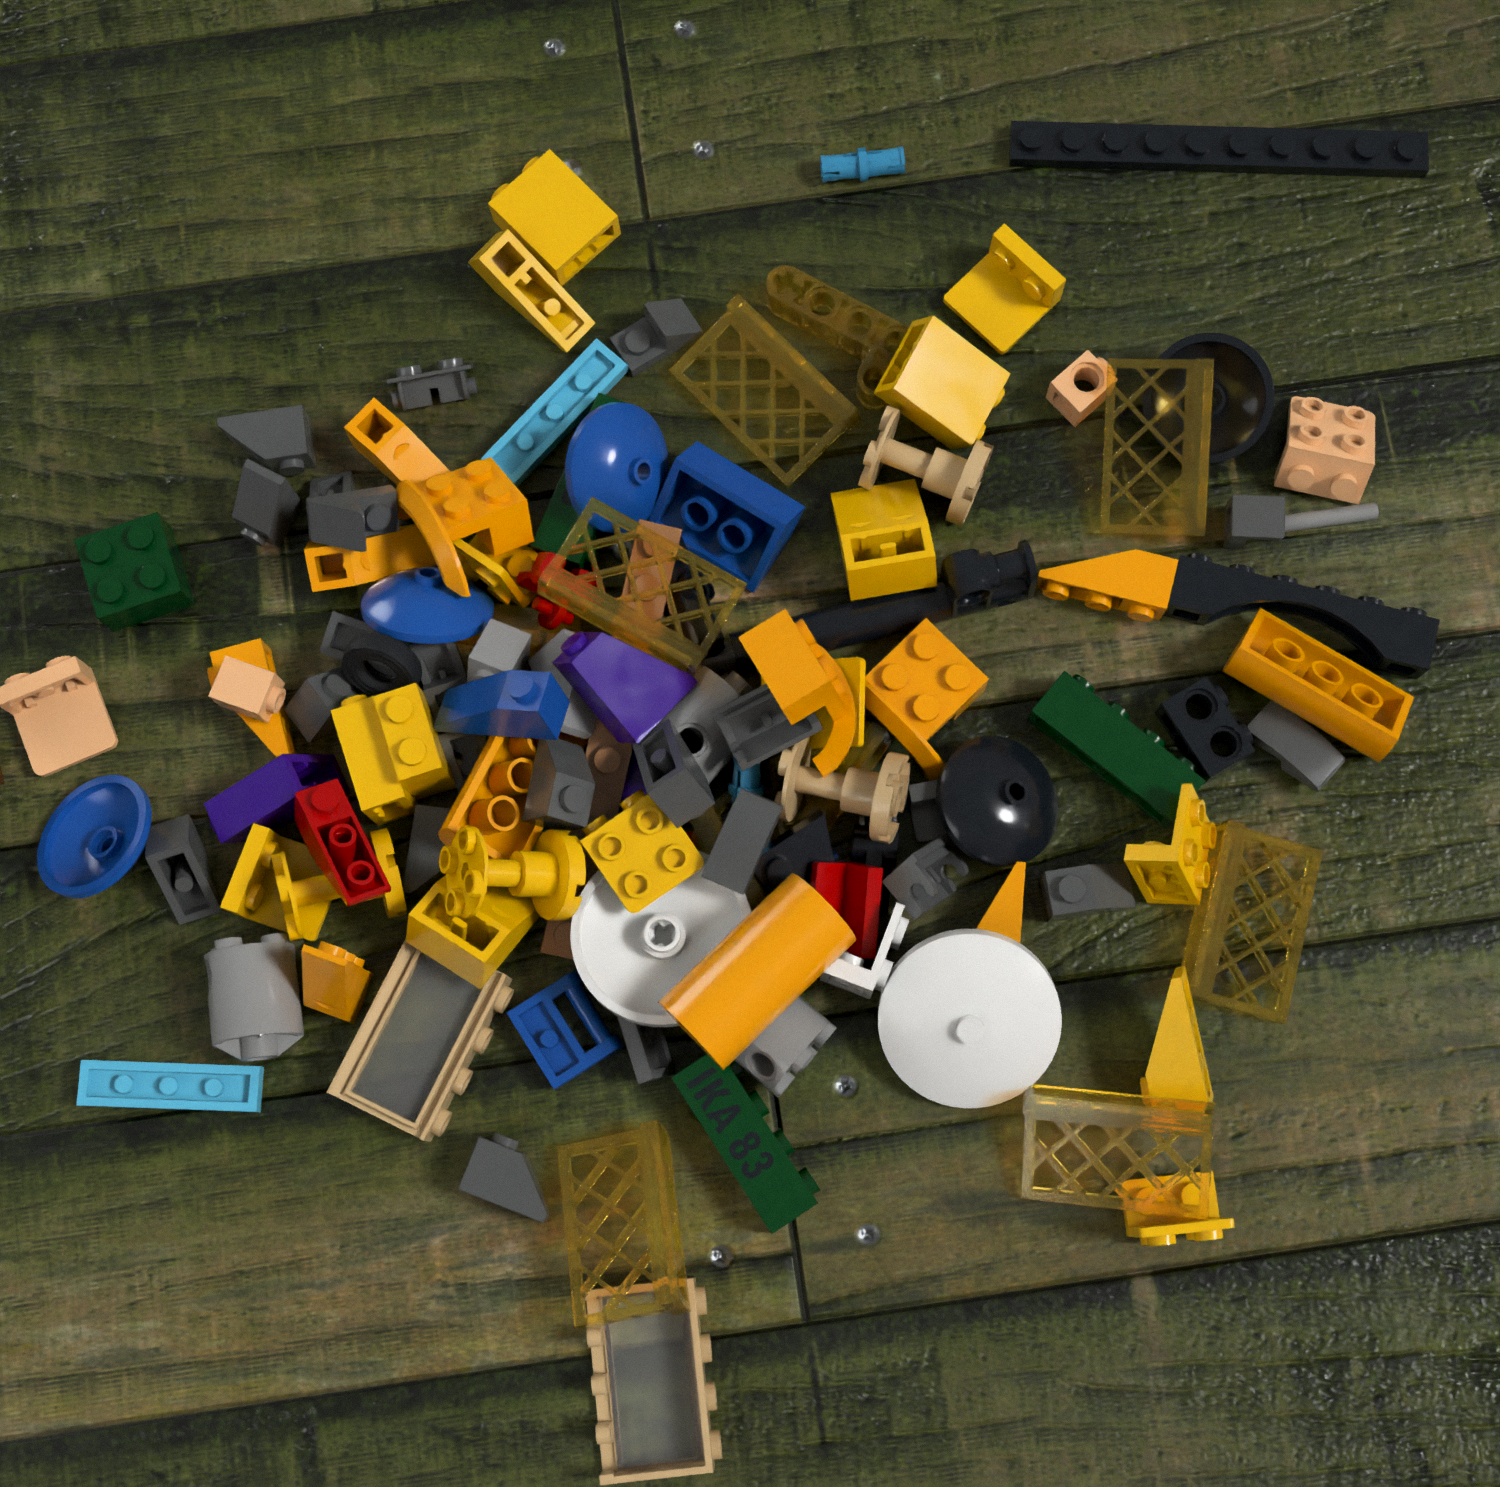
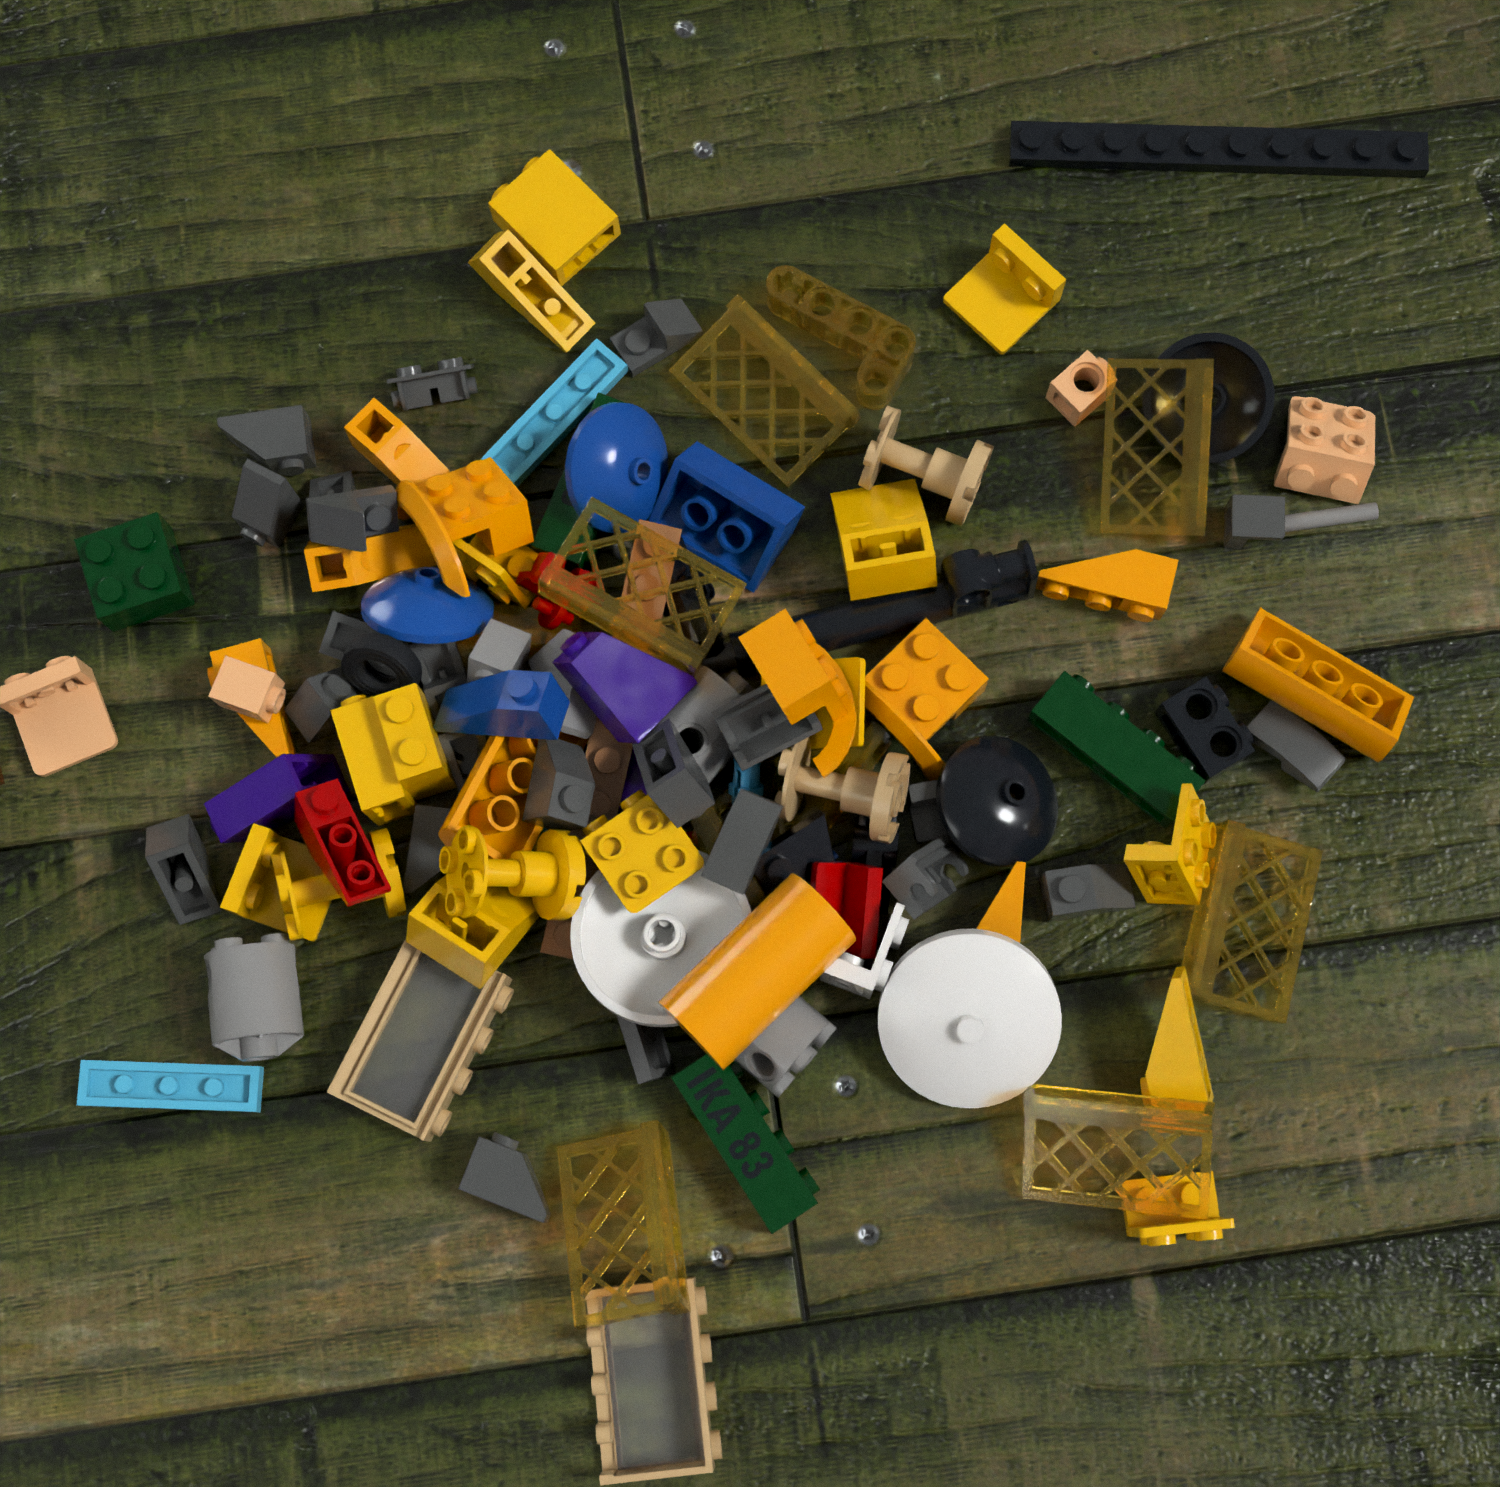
blue dish [37,775,152,899] -> none
light orange slope [301,941,374,1024] -> none
blue plate [507,970,624,1090] -> none
dark azure pin [820,146,905,183] -> none
yellow brick [874,315,1010,450] -> none
black arch [1163,553,1440,680] -> none

